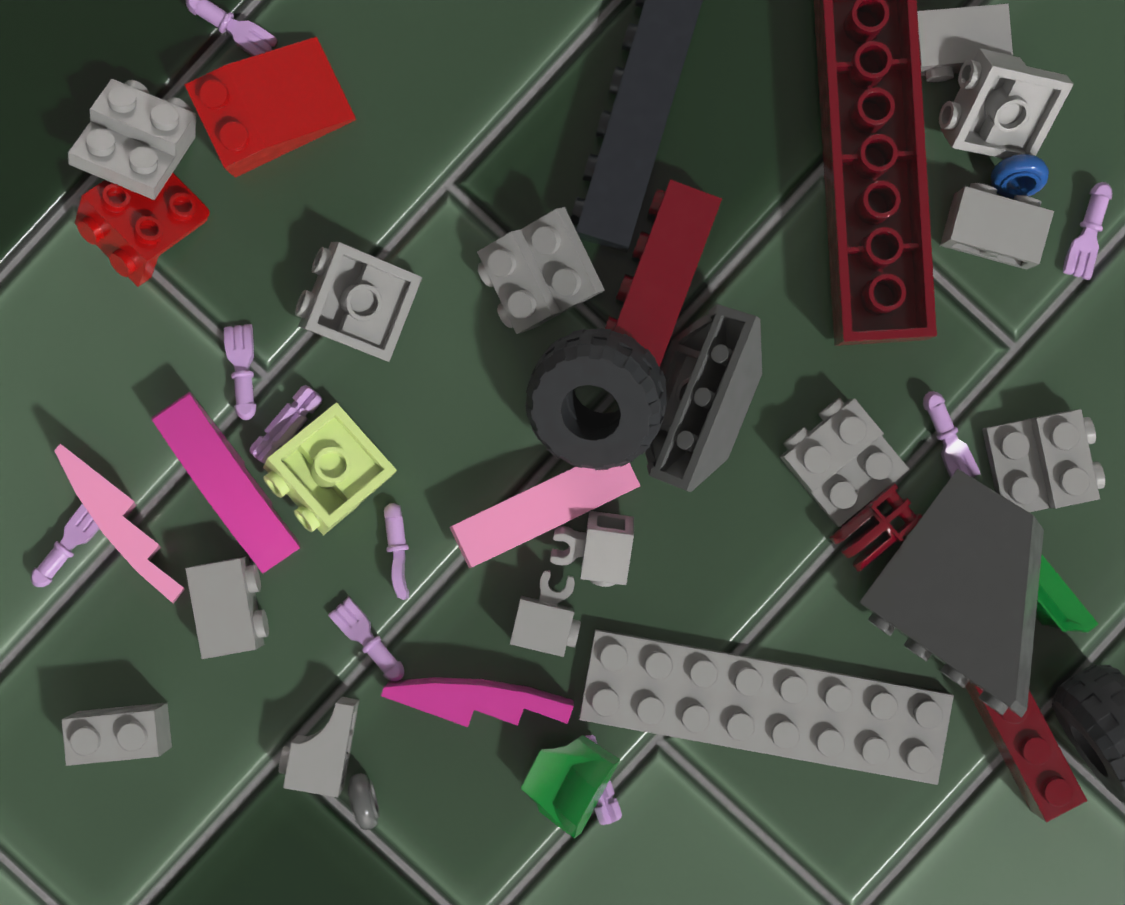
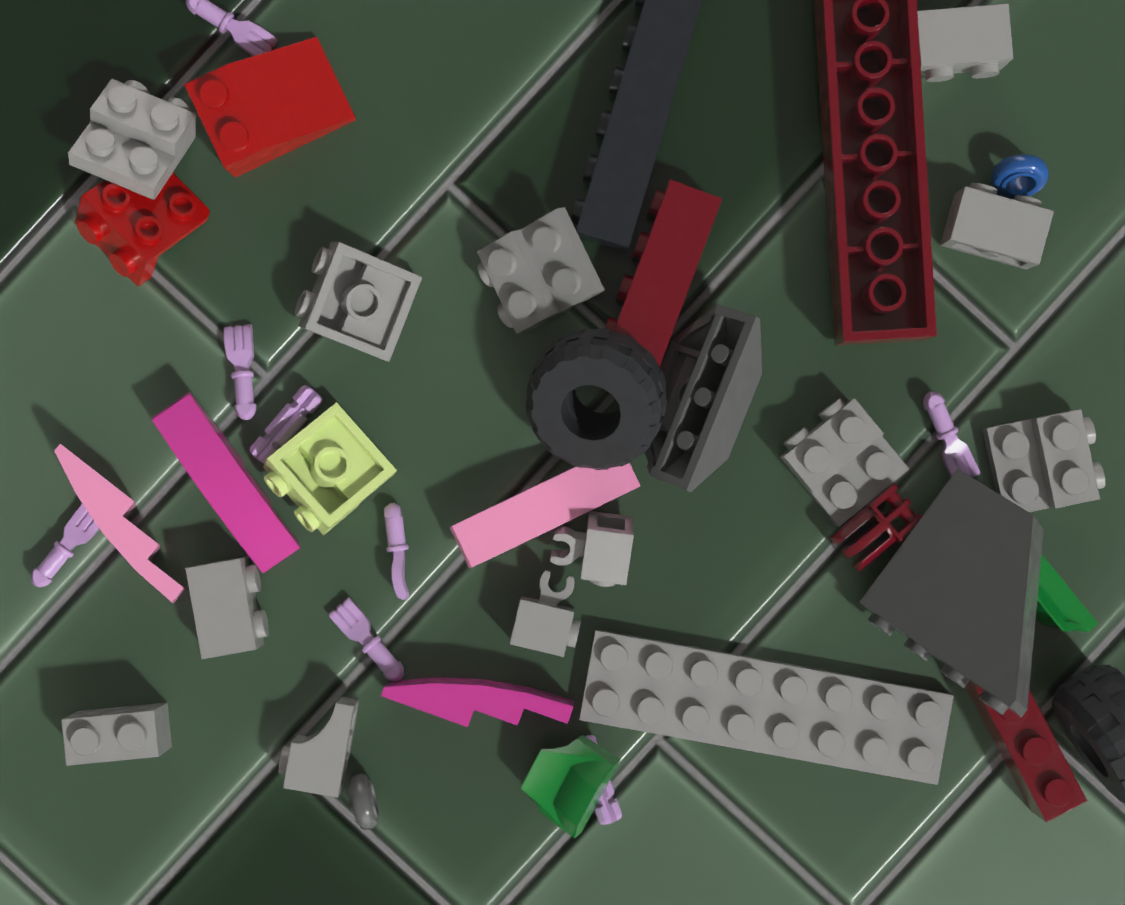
light grey plate [939,48,1074,159] -> none
lavender piece [1063,182,1113,280] -> none

